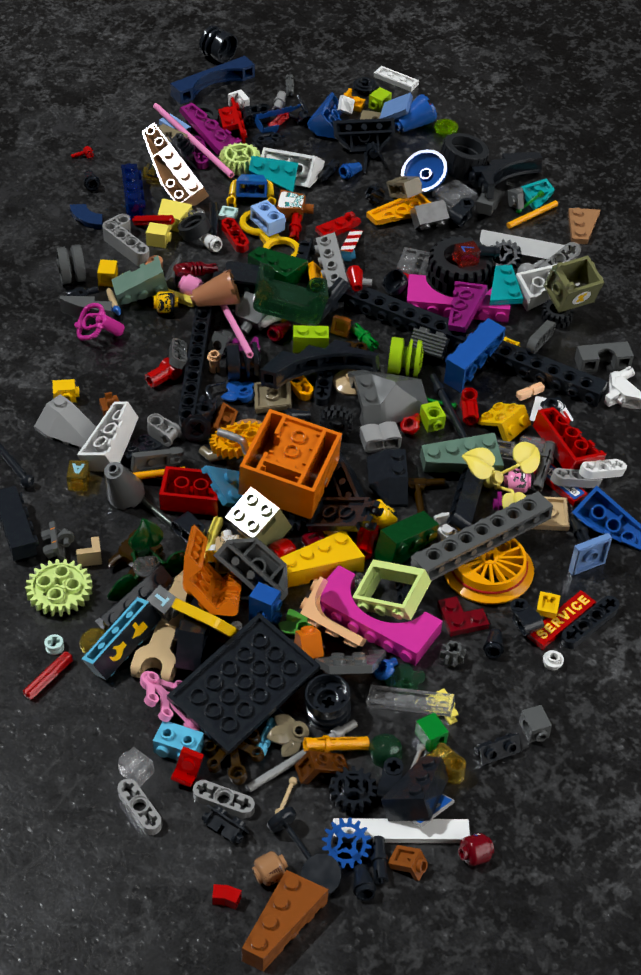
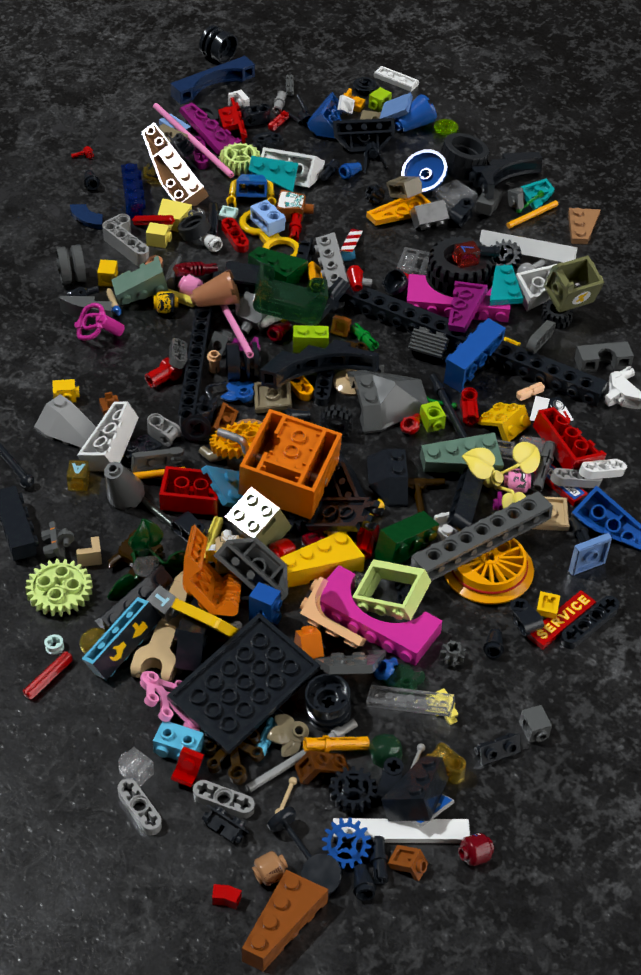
blue piece [255,104,301,133] -> none
bright green plate [278,609,313,635] -> none
red hinge [315,211,361,236] -> none
light grey brick [359,421,402,453] -> none
yellow head [369,503,398,530] -> none
lime wheel [387,337,424,378] -> none
green panel [415,713,449,752] -> none
dark red plate [437,596,490,637] -> none
light grey beam [539,242,581,268] -> none
black plate [540,398,561,412] -> none
white plate [543,650,564,670] -> none

